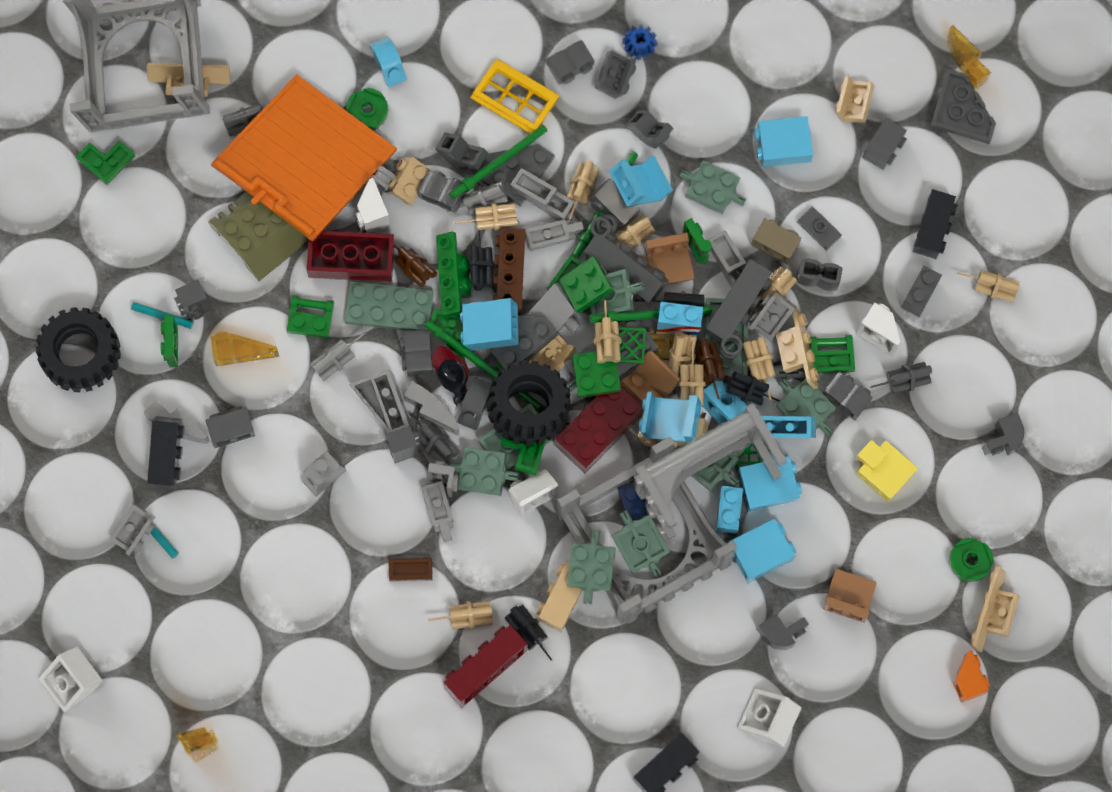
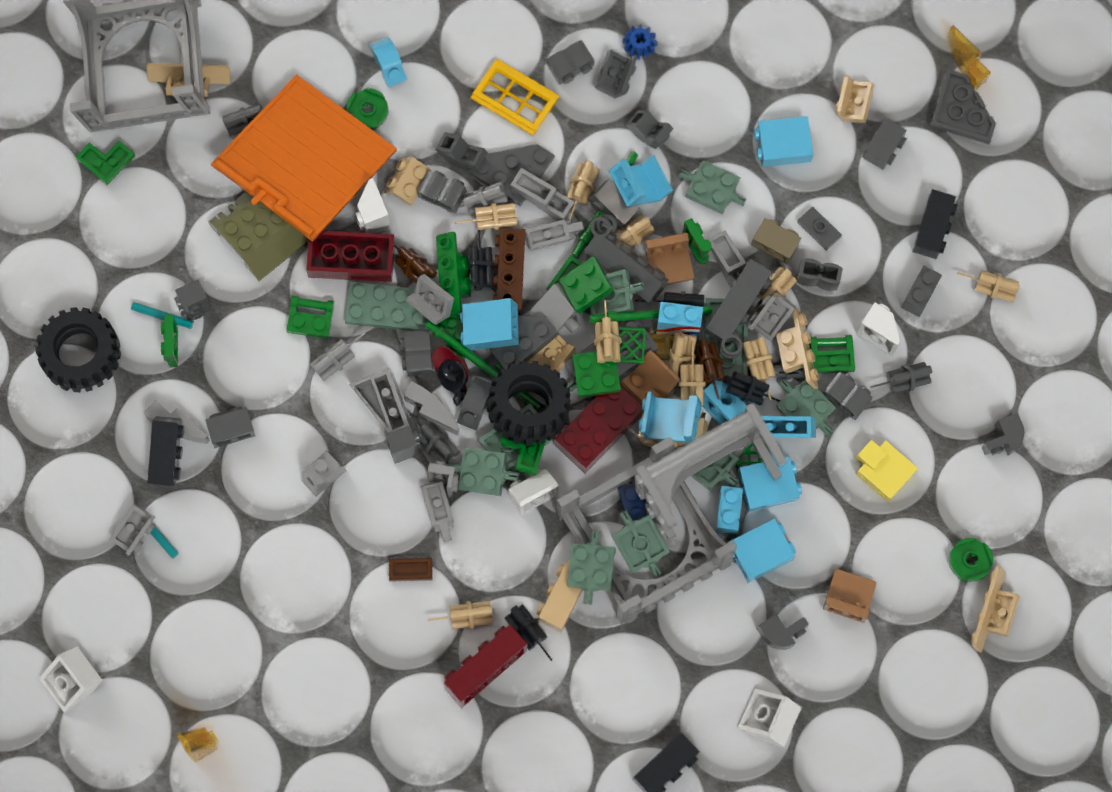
clear yellow slope [211,332,279,367] -> none
light grey wheel [370,165,396,191] -> none
green bar [449,125,548,199] -> none
orange slope [953,650,990,703] -> none
none -> light grey bracket [406,274,454,325]

